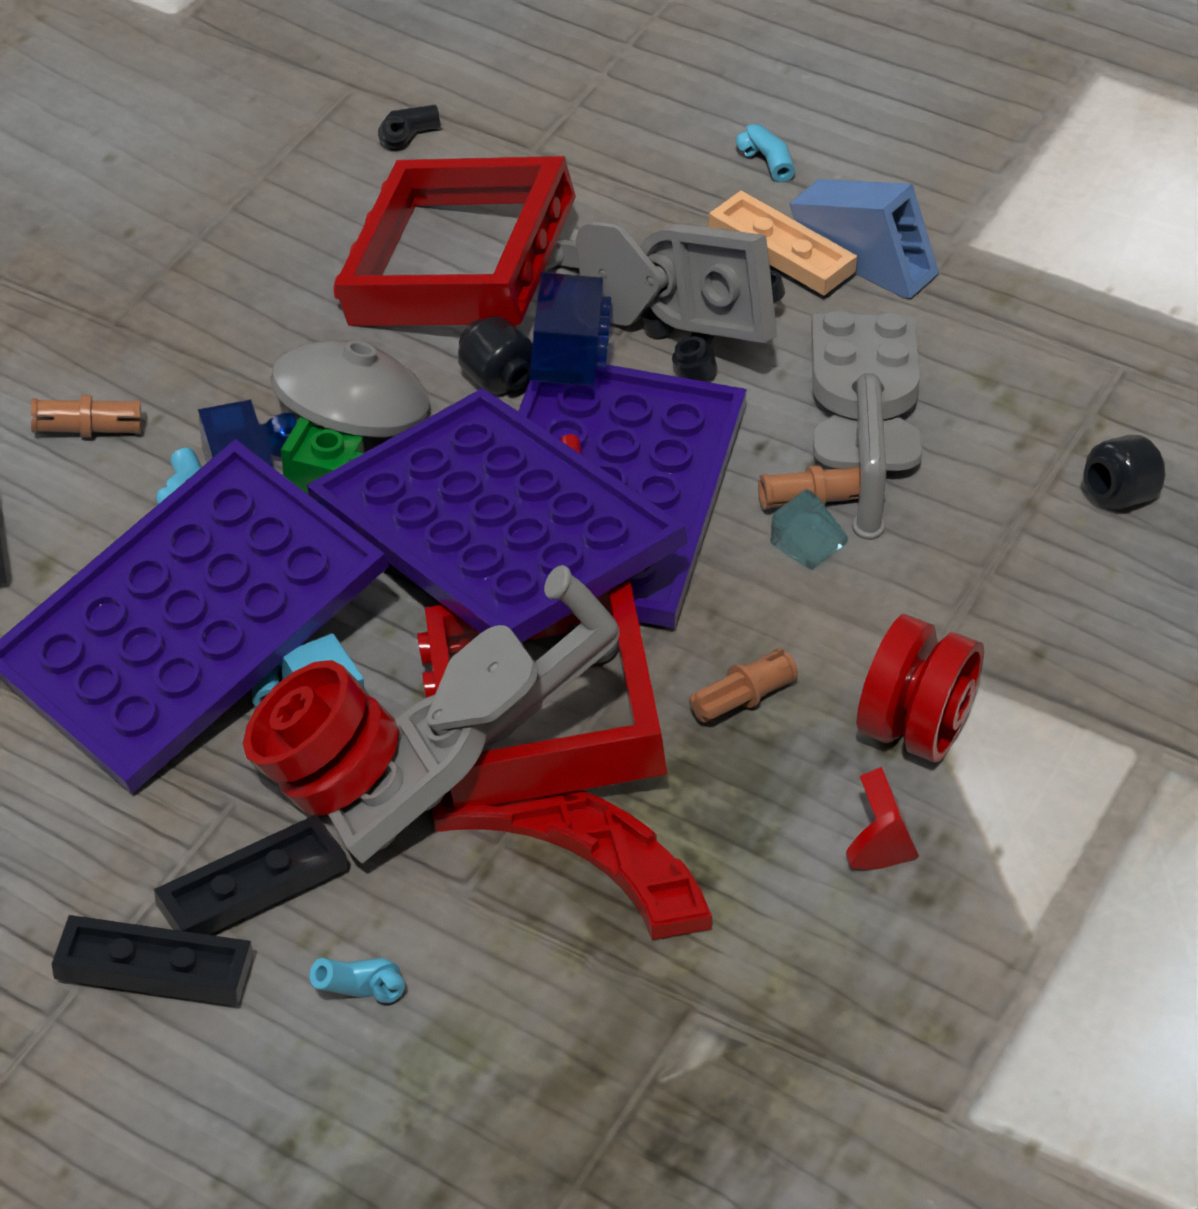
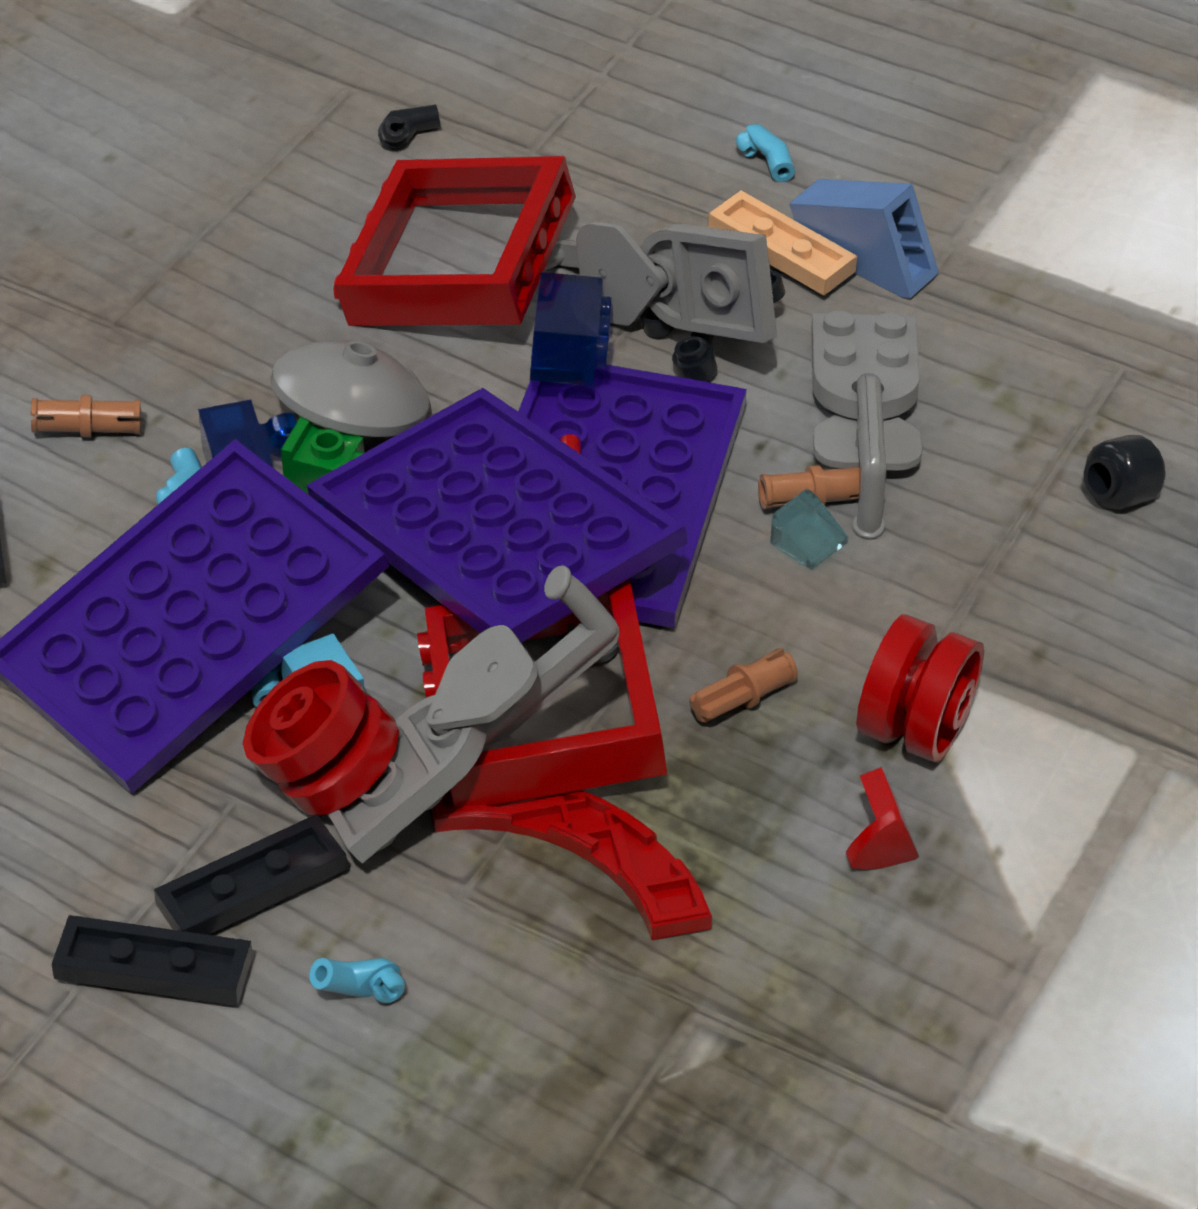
black head [458,316,536,395] -> none

